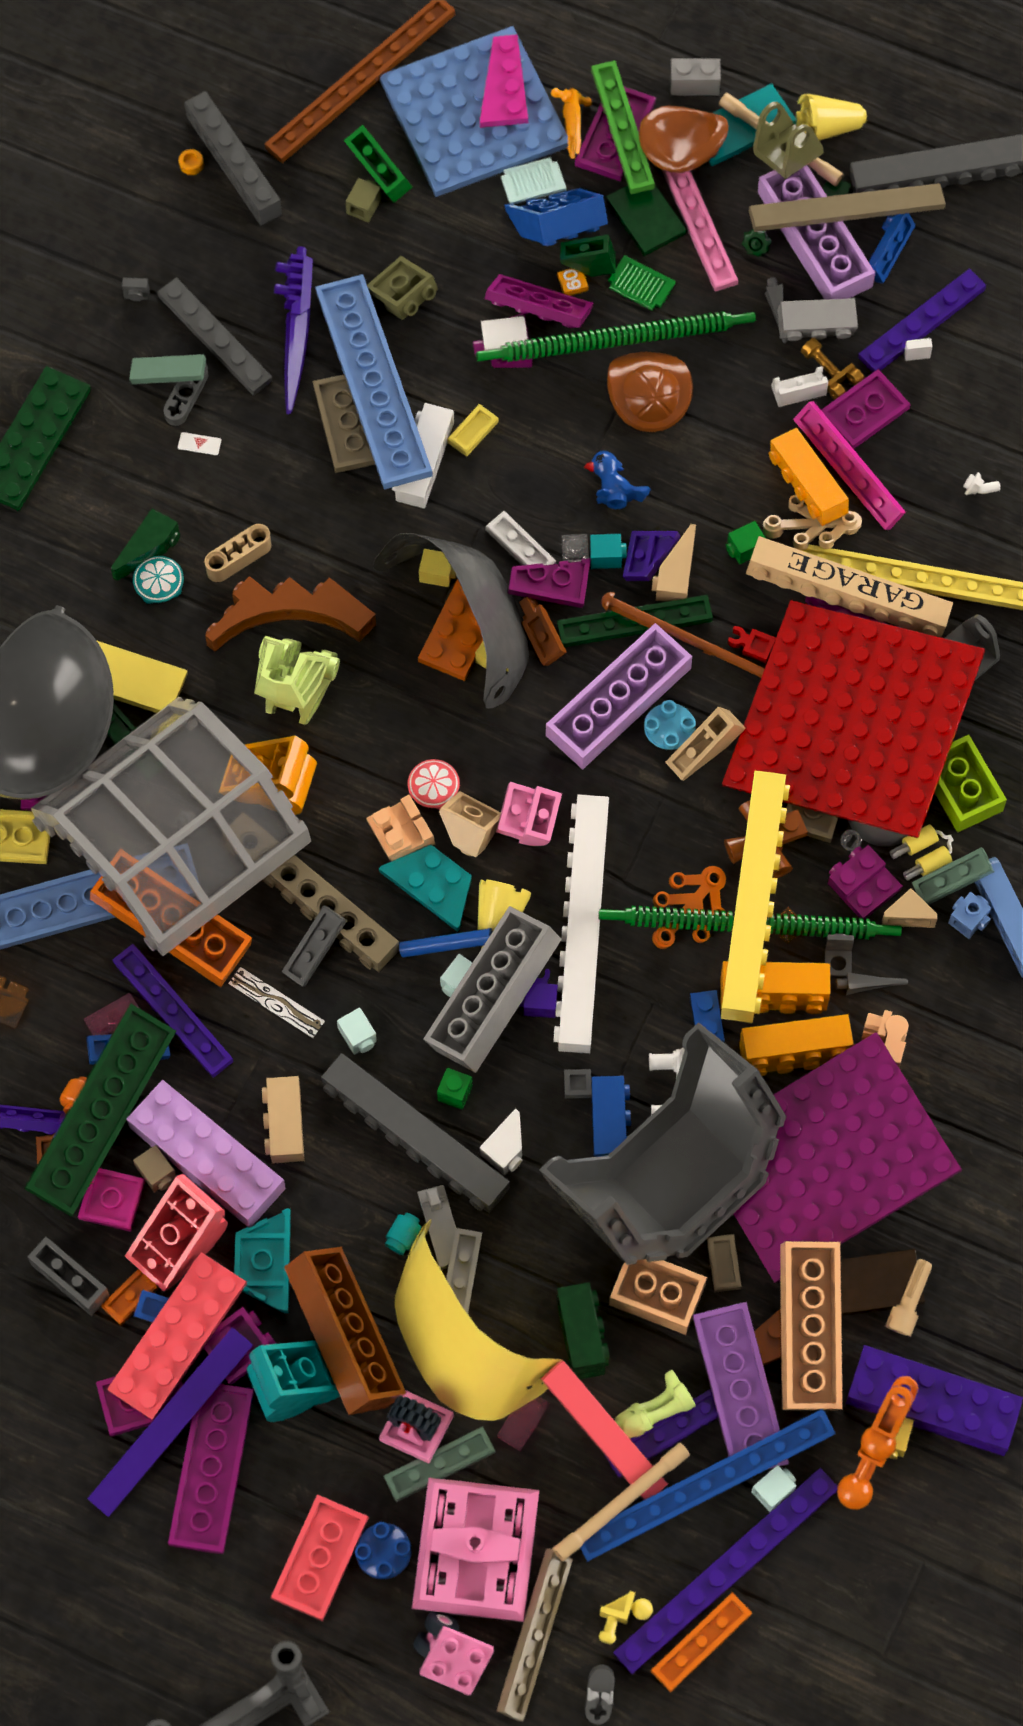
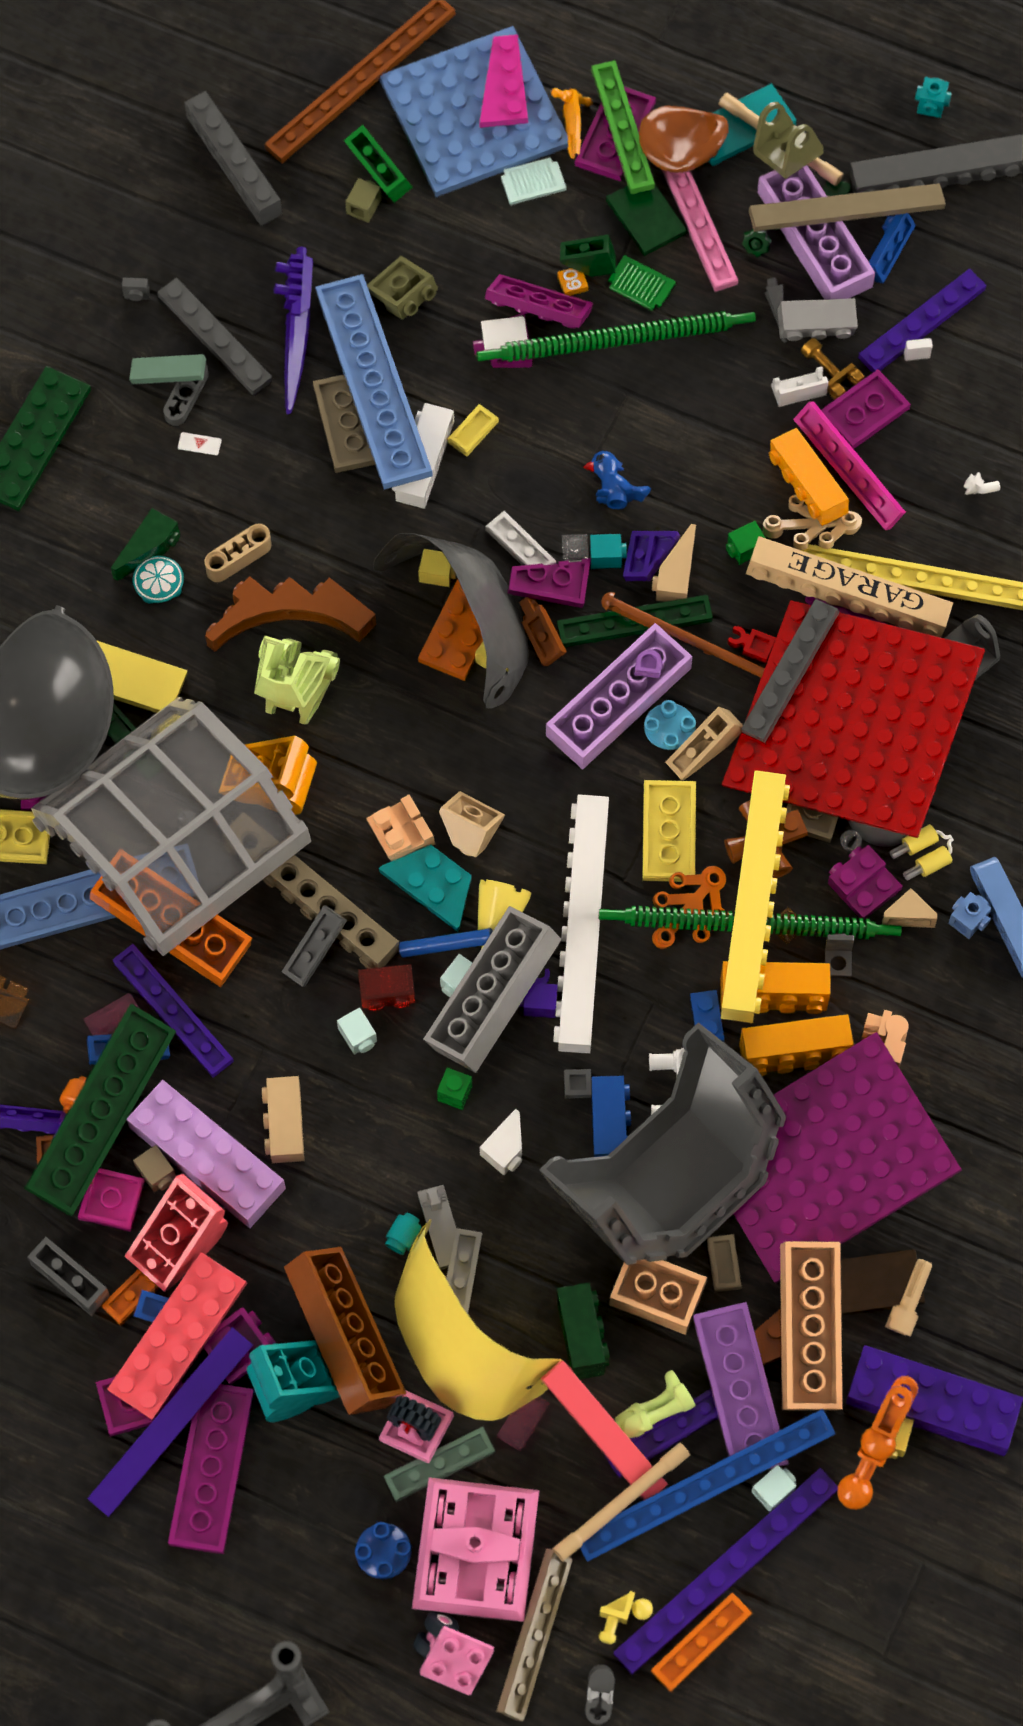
light orange tile [179,149,204,175] -> none
sticker [228,967,325,1038] -> none
teal wing [234,1209,291,1313] -> none
coral plate [271,1495,369,1621] -> none
dark grey brick [321,1053,510,1213] -> none
dish [408,759,460,810] -> none
bright pink brick [496,782,562,846] -> none
blue wedge [504,188,608,246] -> none
dark orange piece [607,352,693,432] -> none
light grey piece [670,59,720,96] -> none
light yellow cone [796,94,867,141] -> none
dark grey piece [835,972,908,995] -> none
sand green tile [912,847,994,905] -> none
lime brick [935,735,1007,833] -> none
none -> clear red brick [358,964,415,1011]
none -> medium lavender tile [634,650,662,679]
none -> light yellow tile [642,780,696,882]
none -> dark grey plate [741,599,839,743]
none -> teal brick [915,77,952,118]

